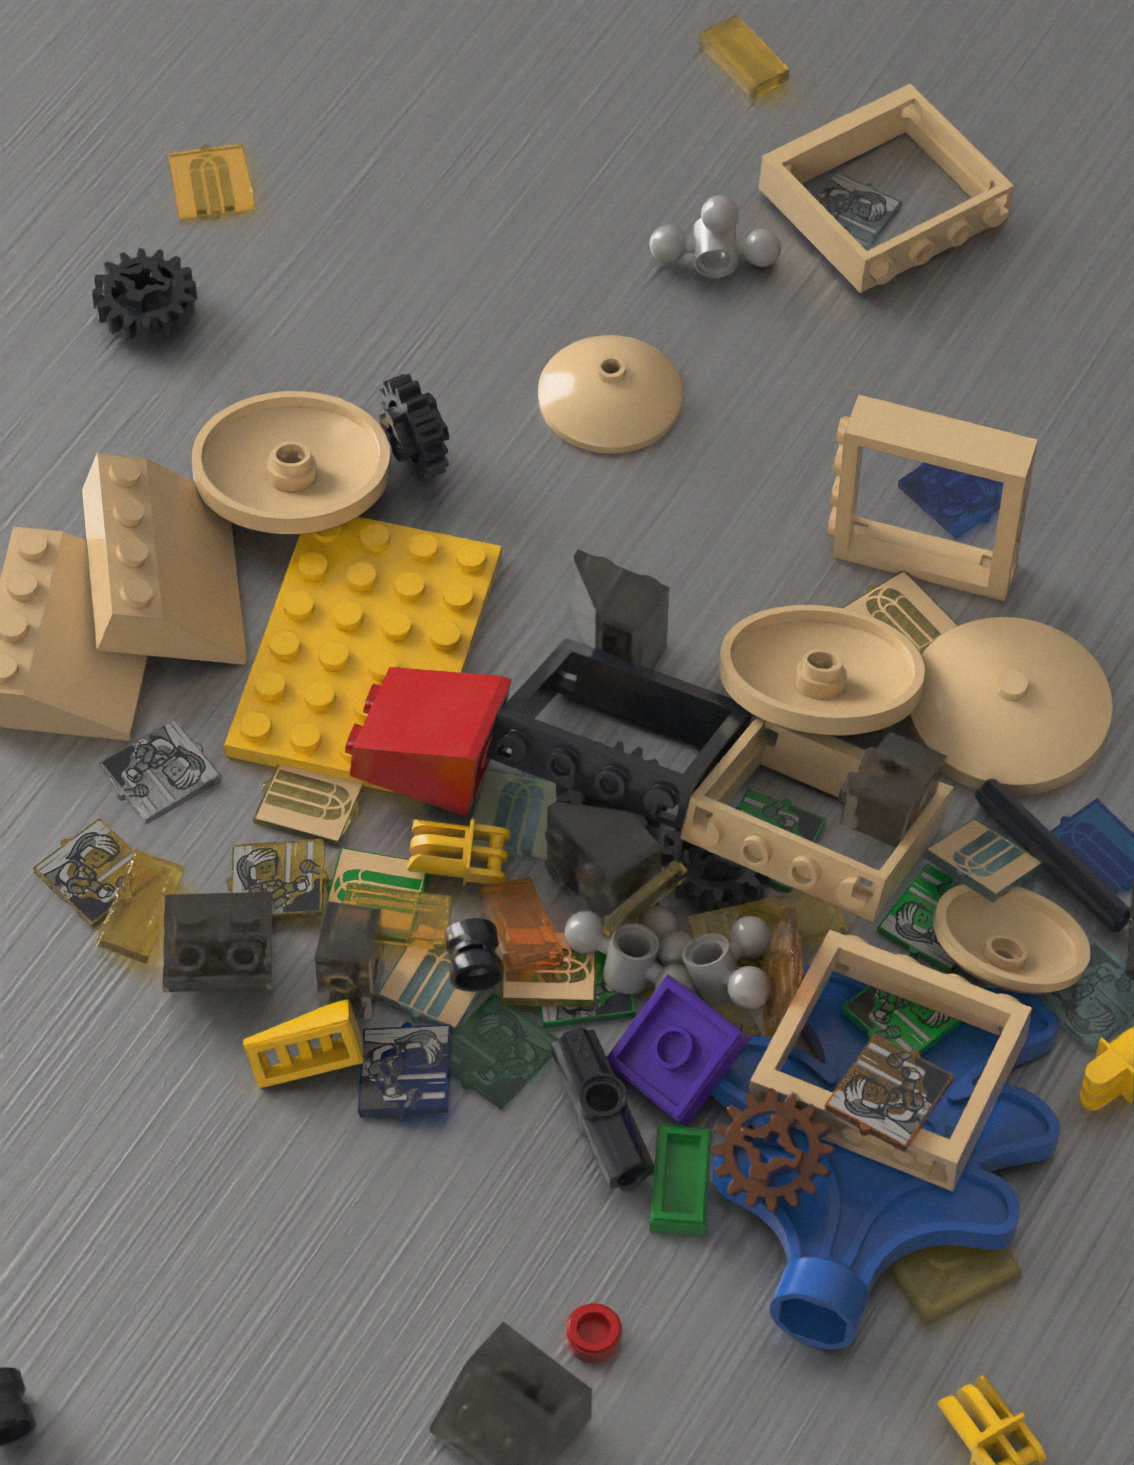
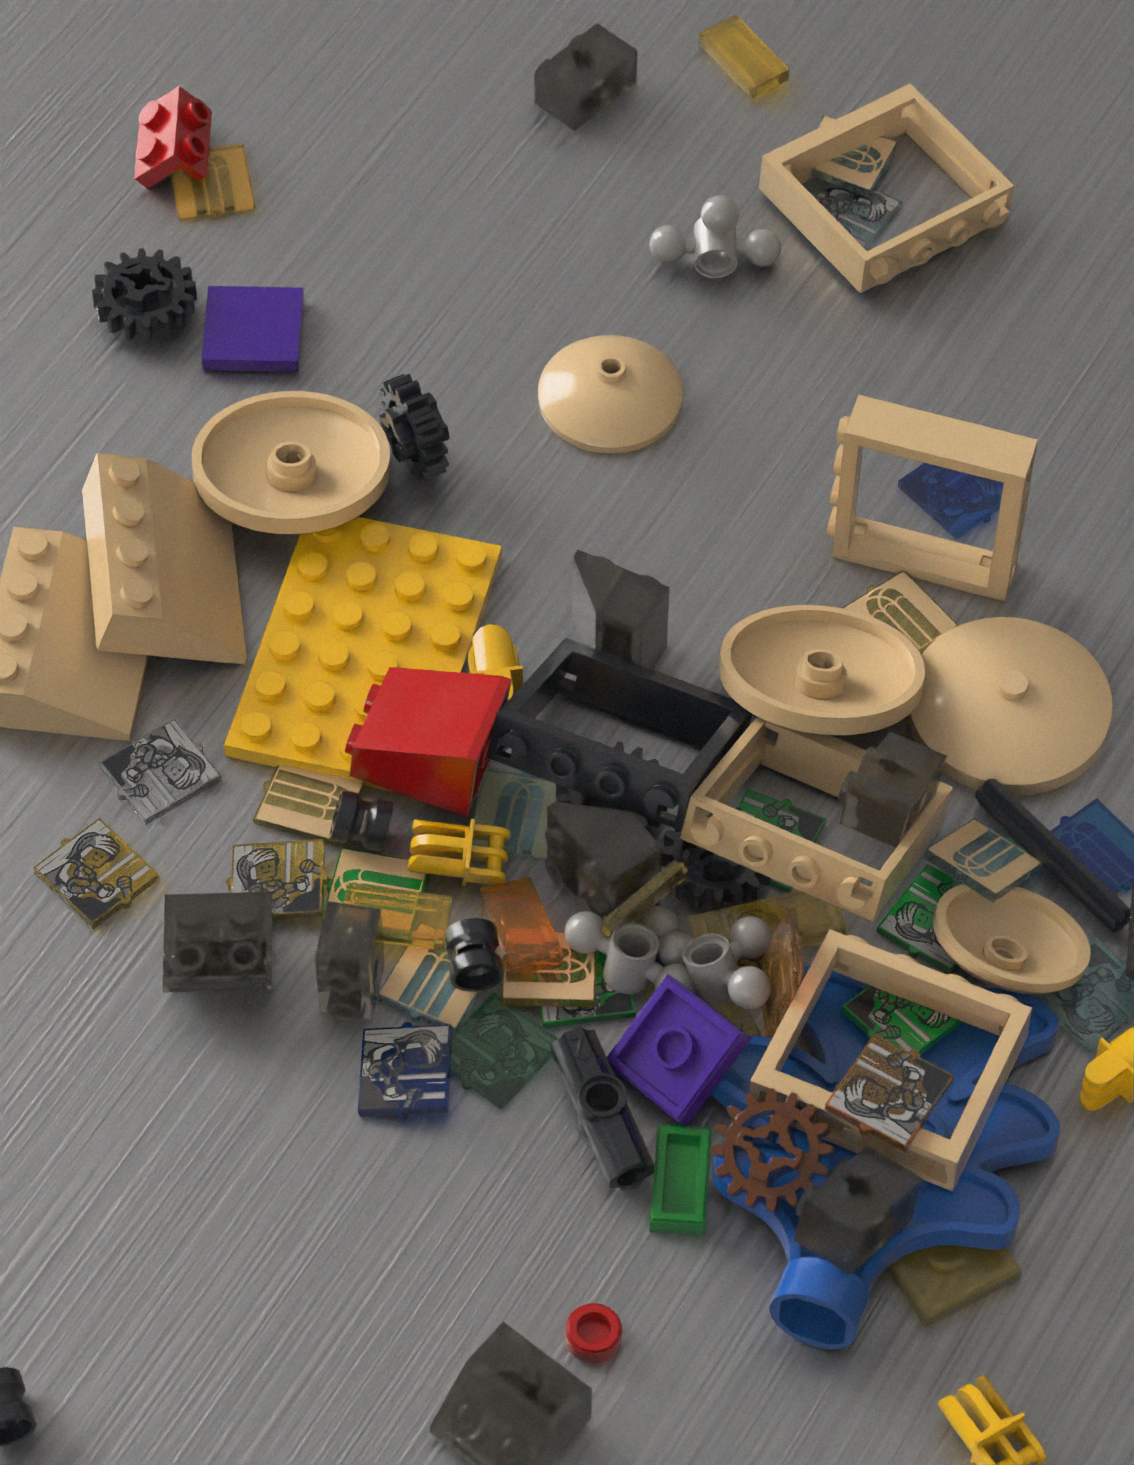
clear yellow tile [97,849,185,964] -> none
yellow slope [243,999,364,1089] -> none
none -> red bracket [134,86,212,189]
none -> dark purple tile [201,286,304,372]
none -> black wheel [329,789,393,853]
none -> yellow arm [468,624,523,700]
none -> clear smoke brick [534,23,638,131]
none -> clear smoke brick [794,1145,923,1275]
none -> piece [810,114,898,197]

